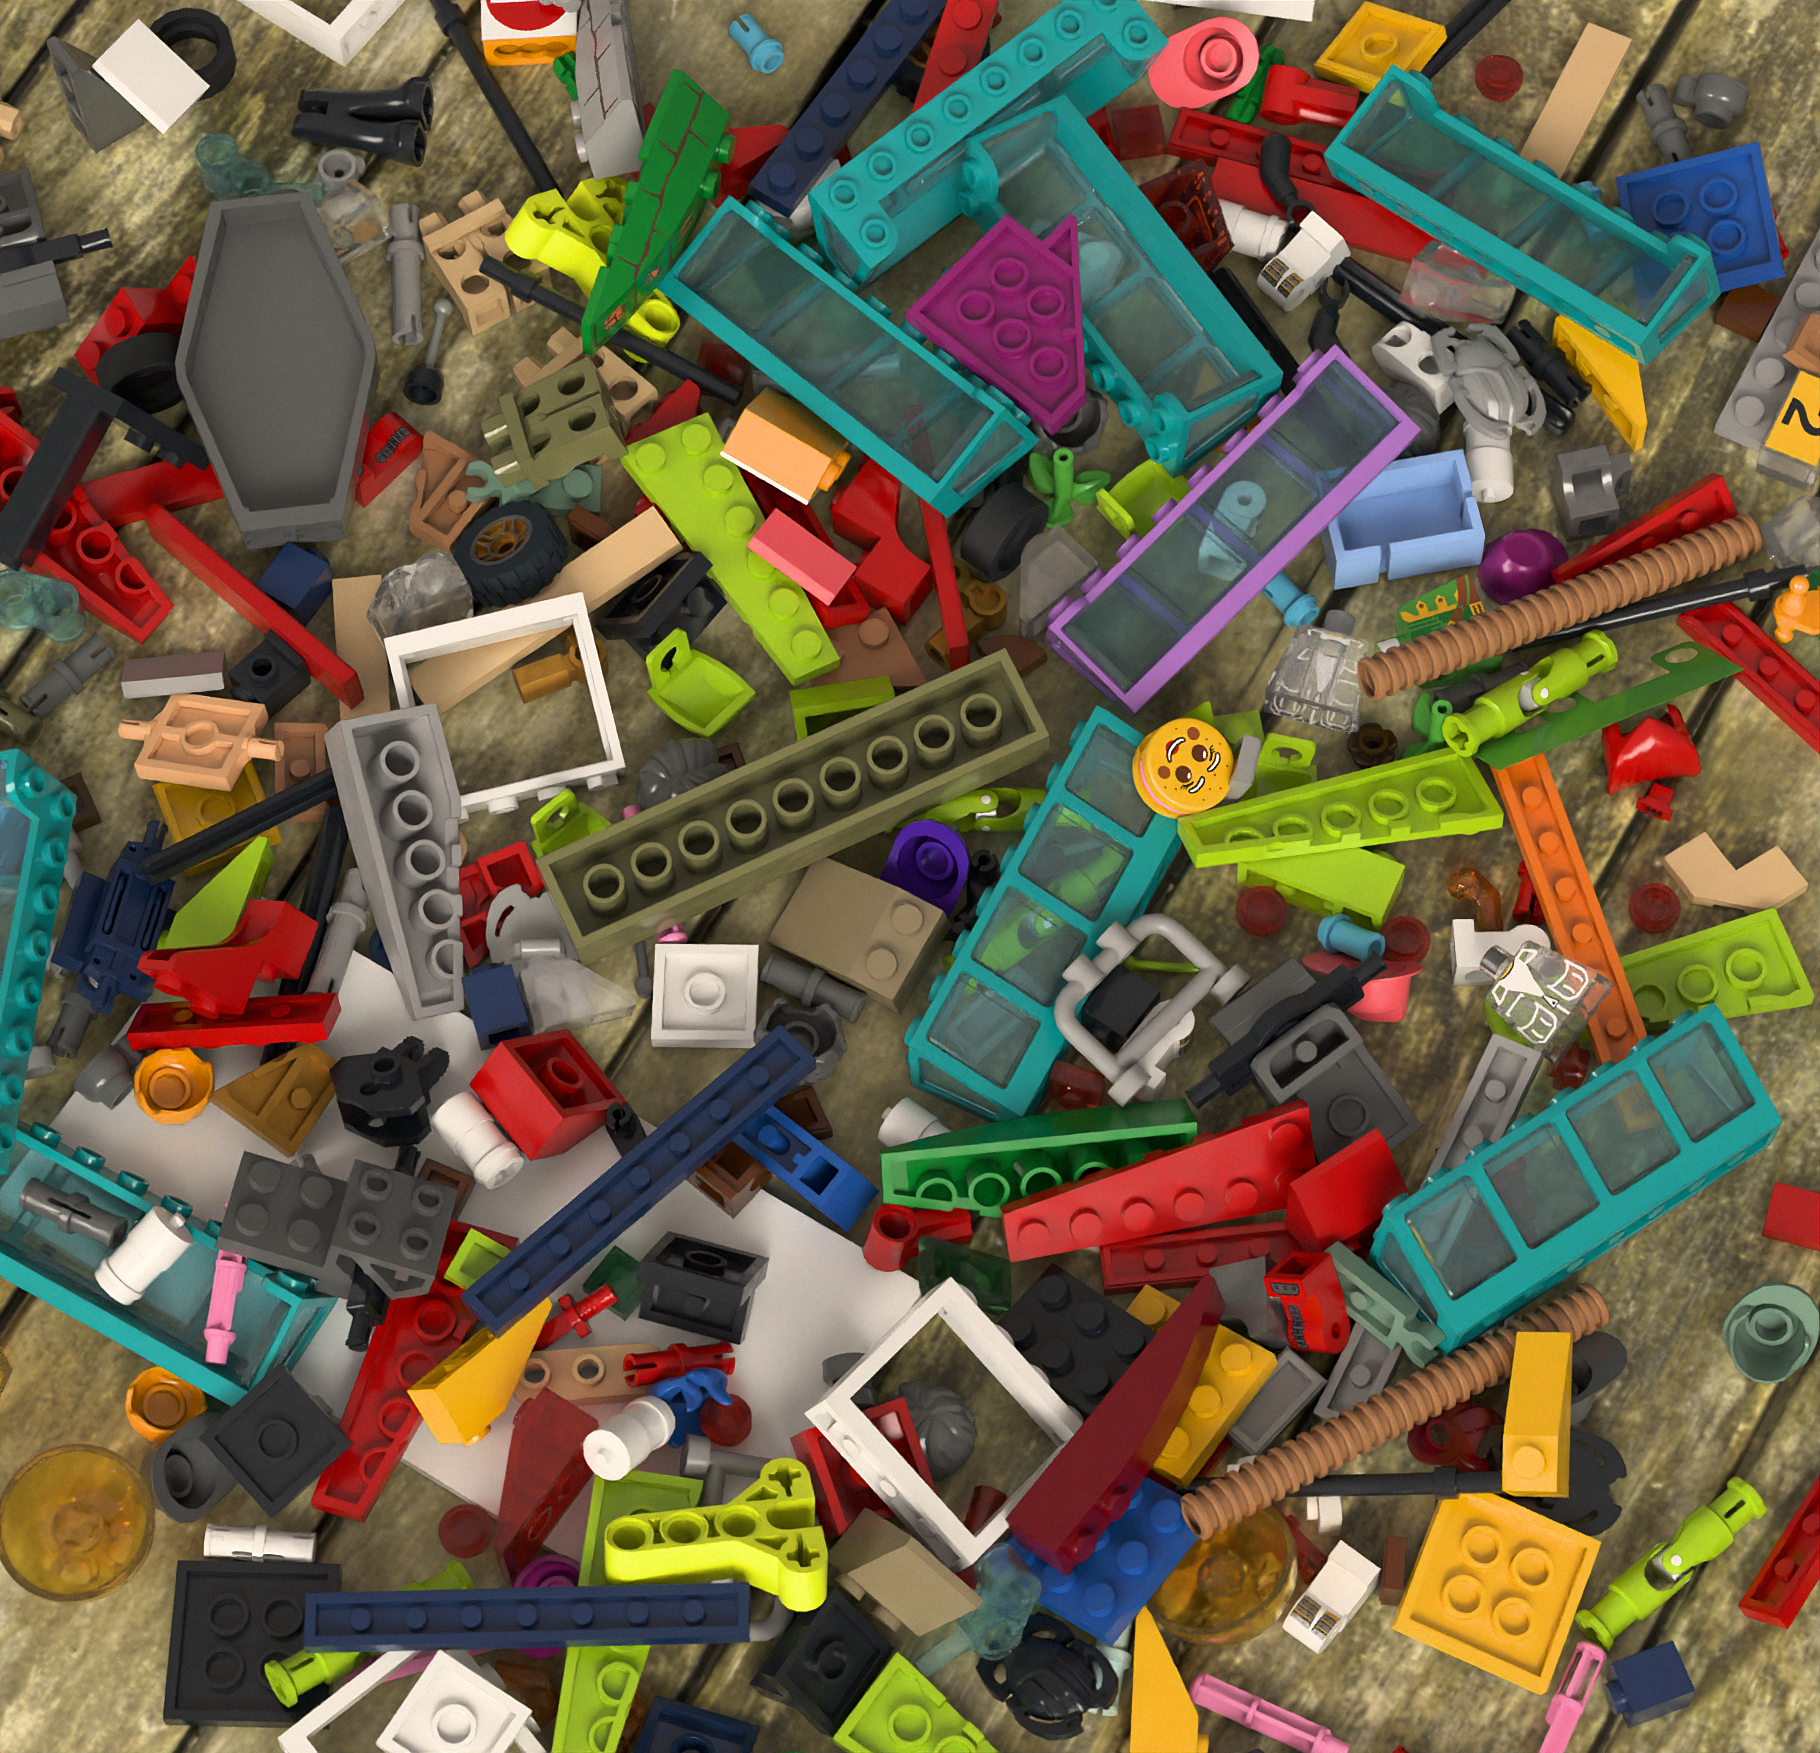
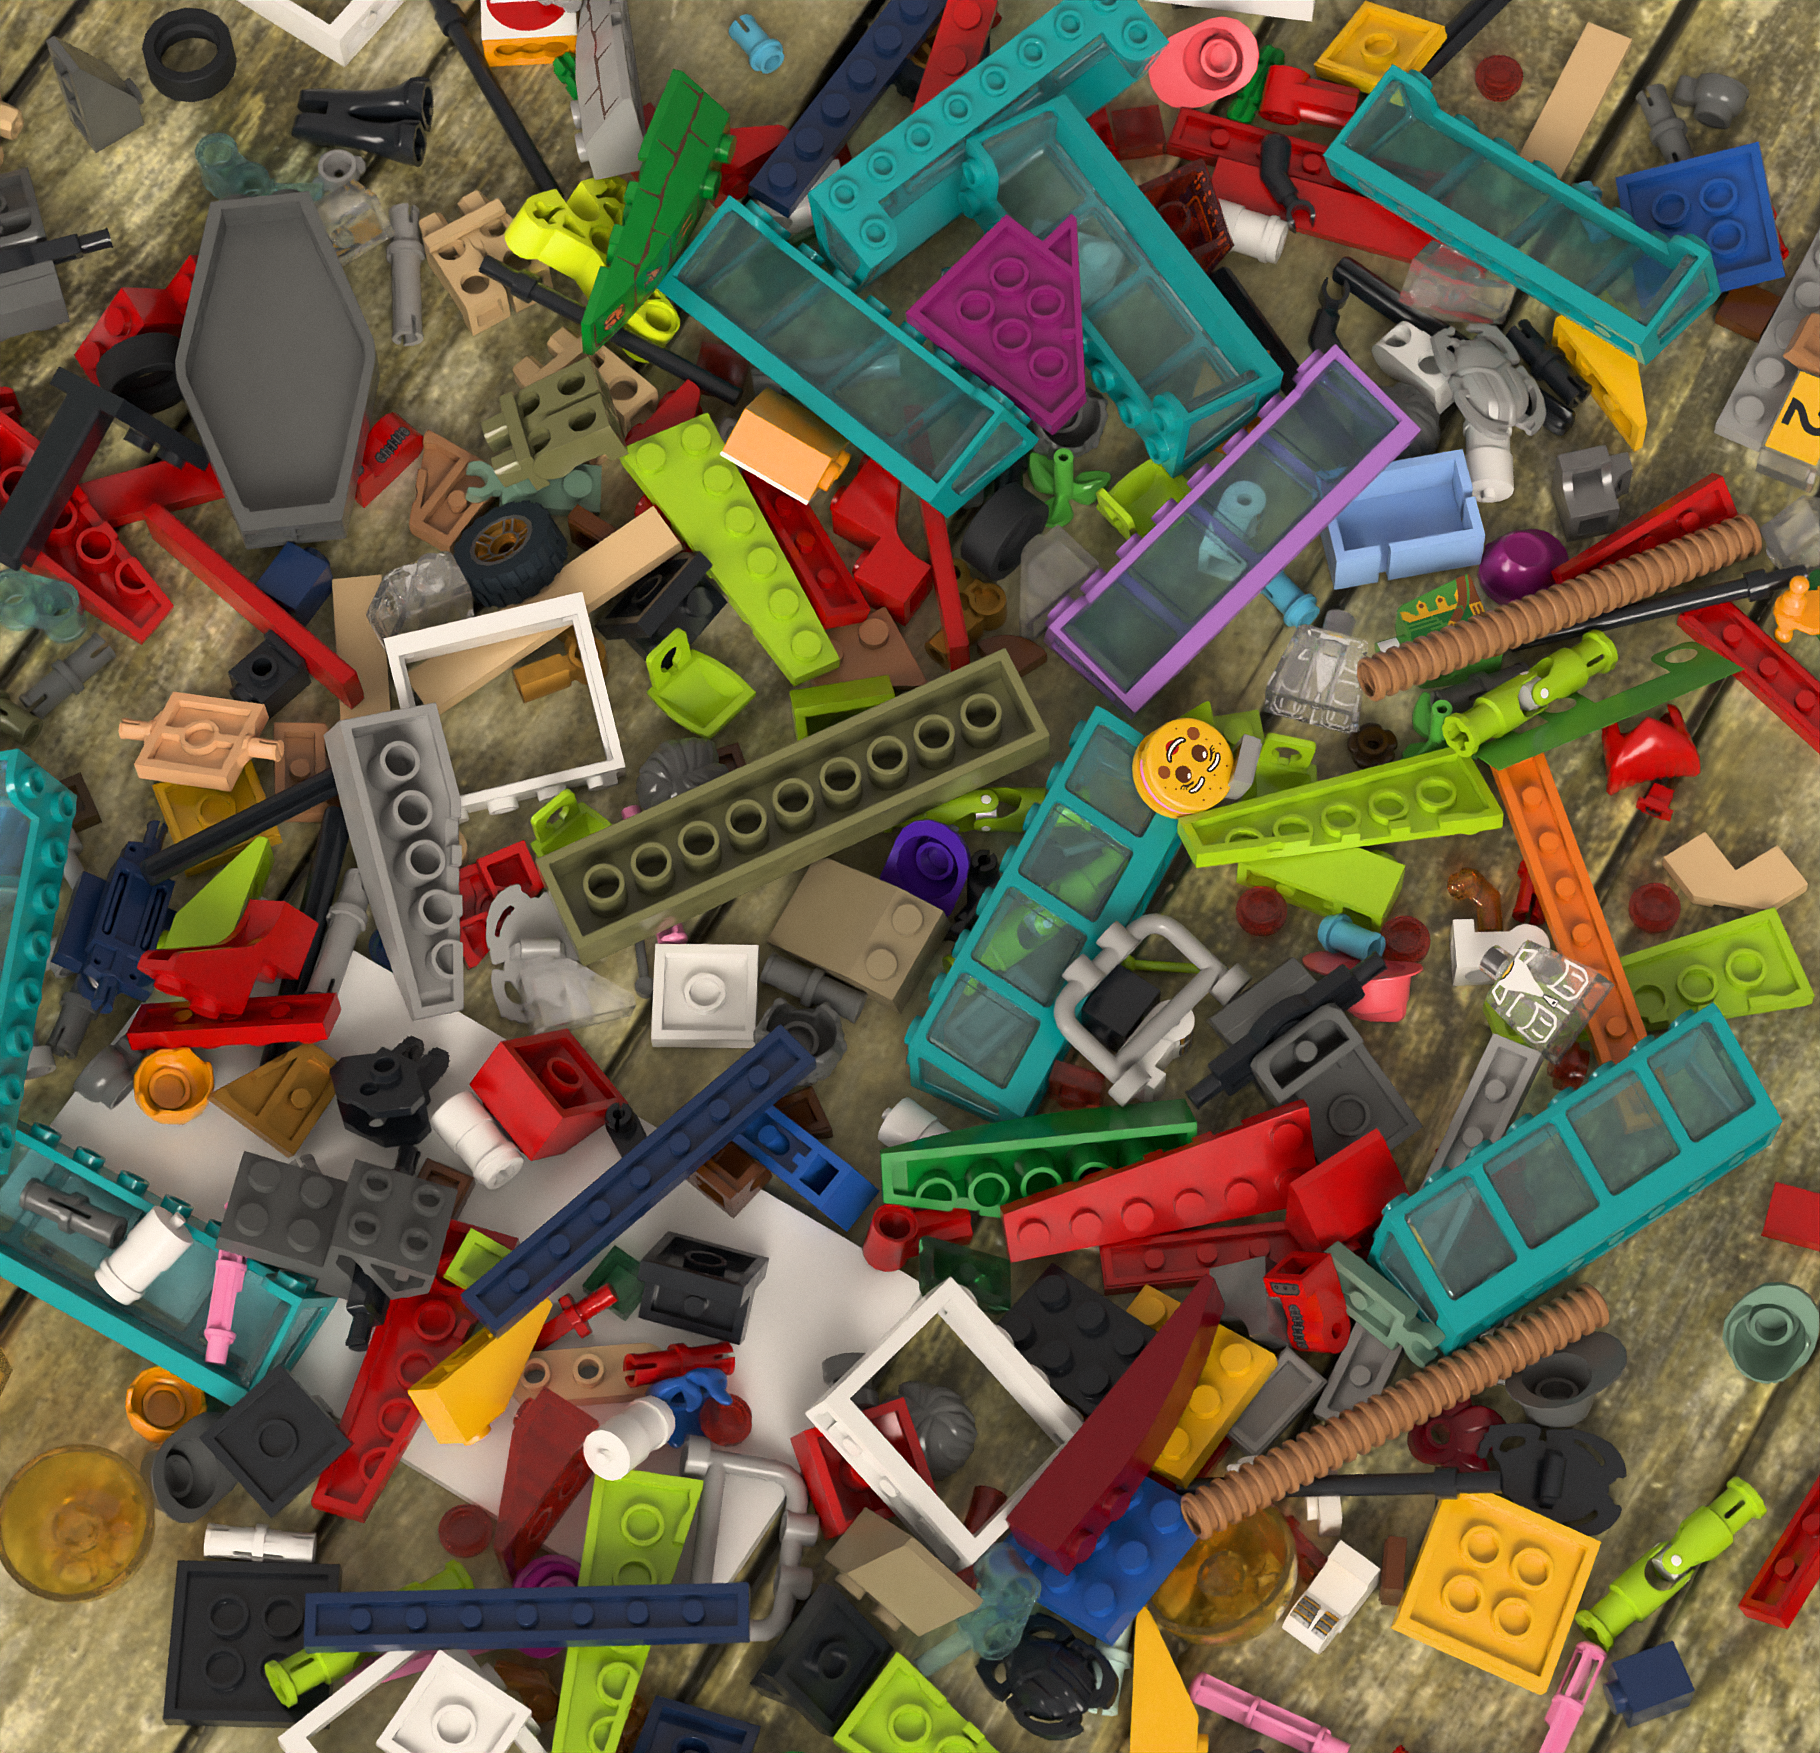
white slope [91,19,210,134] -> none
light grey tile [121,650,227,699] -> none
black hinge [403,298,453,406] -> none
dark blue brick [461,963,531,1051] -> none
neon yellow beam [604,1458,828,1611] -> none
coral tile [747,508,857,606] -> none
white leg [1256,210,1351,312] -> none
yellow slope [1502,1332,1573,1498] -> none

